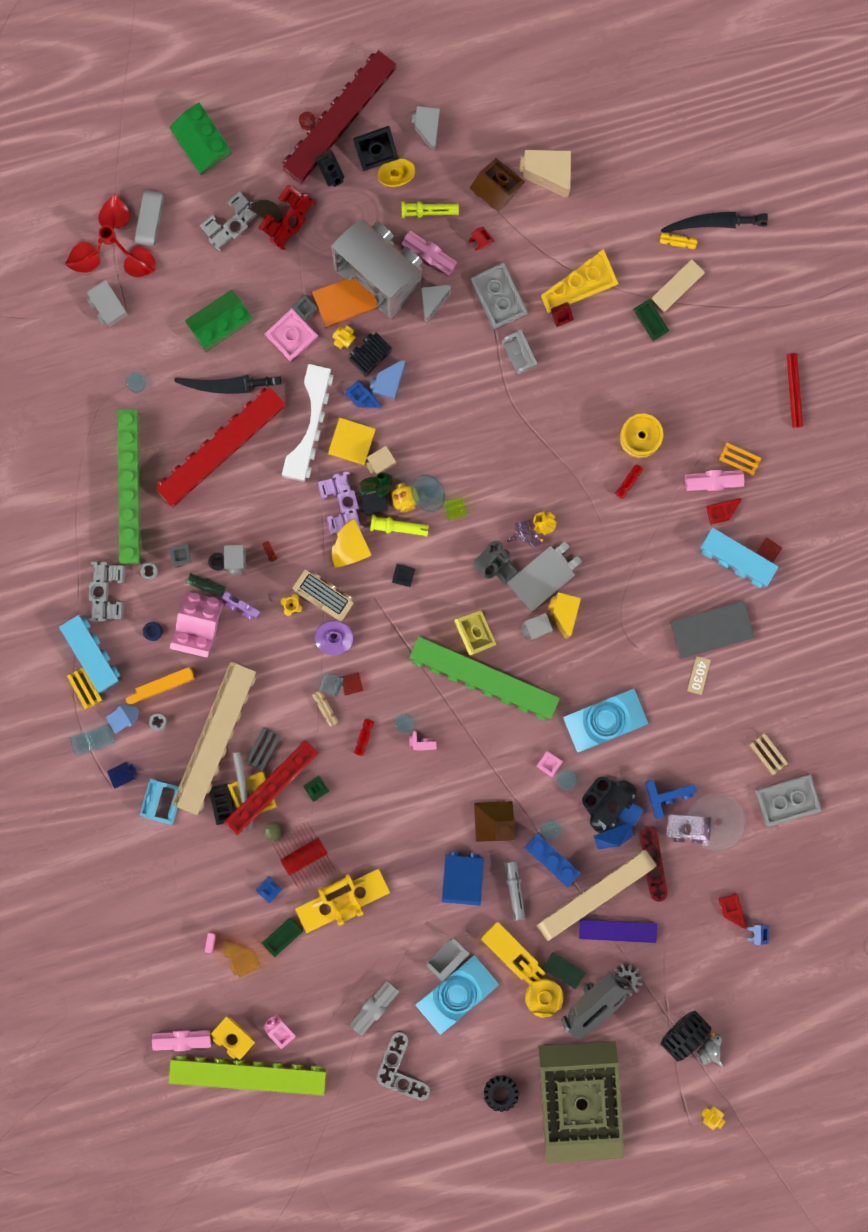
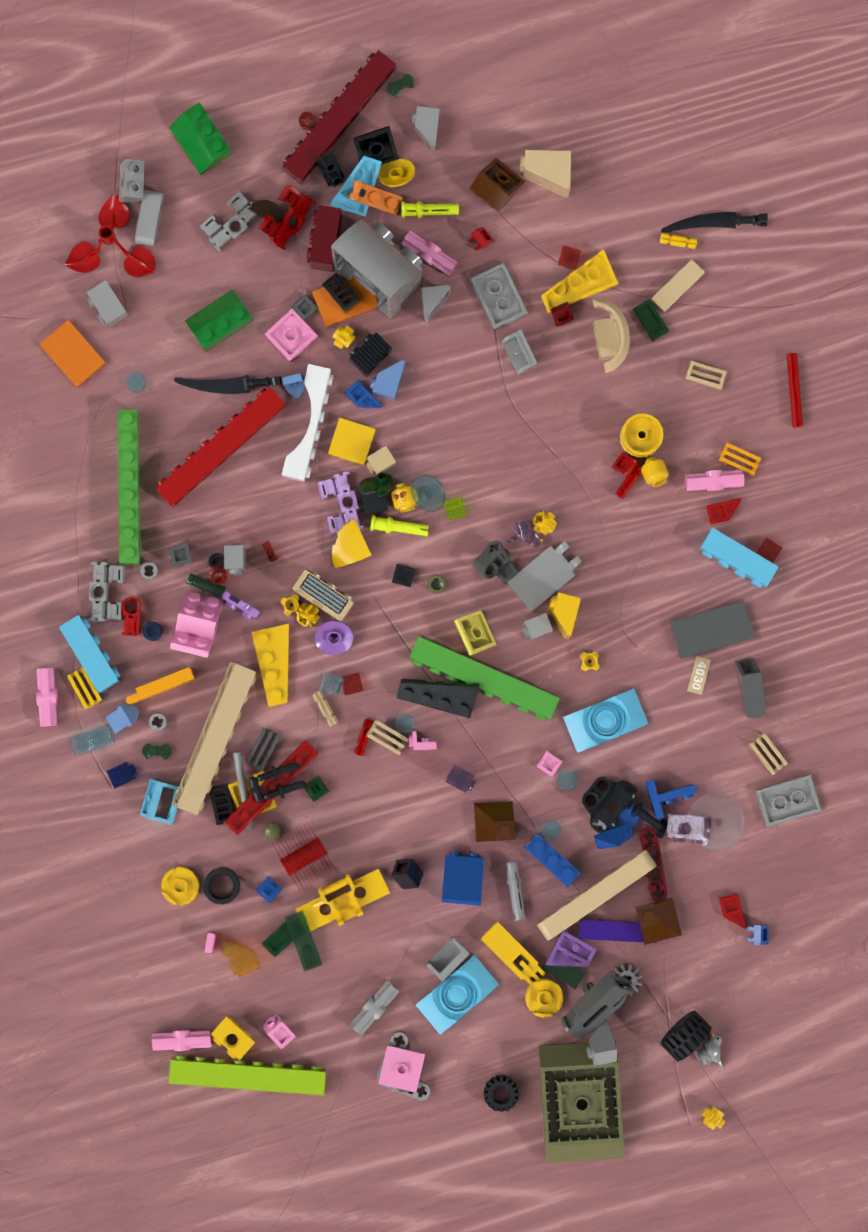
none -> bright pink piece [36,668,58,727]
none -> orange tile [39,320,106,388]
none -> light grey brick [119,159,144,203]
none -> red piece [122,596,142,636]
none -> clear green piece [142,743,171,760]
none -> yellow tile [161,867,200,905]
none -> black tyre [203,867,241,905]
none -> clear red bush [209,565,228,585]
none -> black piece [248,763,306,803]
none -> yellow wing [252,624,289,707]
none -> medium blue tile [282,373,305,399]
none -> clear green tile [285,910,322,972]
none -> yellow gear [295,603,320,627]
none -> dark red brick [307,205,342,272]
none -> black slope [322,272,360,314]
none -> medium azure wing [329,156,382,217]
none -> orange plate [348,180,403,215]
none -> tan tile [366,719,409,755]
none -> bright pink plate [378,1045,425,1093]
none -> clear green piece [387,74,414,97]
none -> black panel [391,859,423,889]
none -> black wing [396,679,480,718]
none -> olive tile [428,575,446,594]
none -> clear purple brick [445,765,476,793]
none -> medium lavender wing [545,931,597,967]
none -> clear red plate [558,246,581,270]
none -> yellow plate [580,652,600,671]
none -> light grey slope [587,1019,617,1066]
none -> tan piece [592,298,630,373]
none -> red tile [612,452,639,477]
none -> black piece [631,802,669,838]
none -> reddish brown slope [635,898,682,945]
none -> yellow head [641,457,669,487]
none -> tan tile [685,360,727,390]
none -> dark grey slope [735,658,766,718]

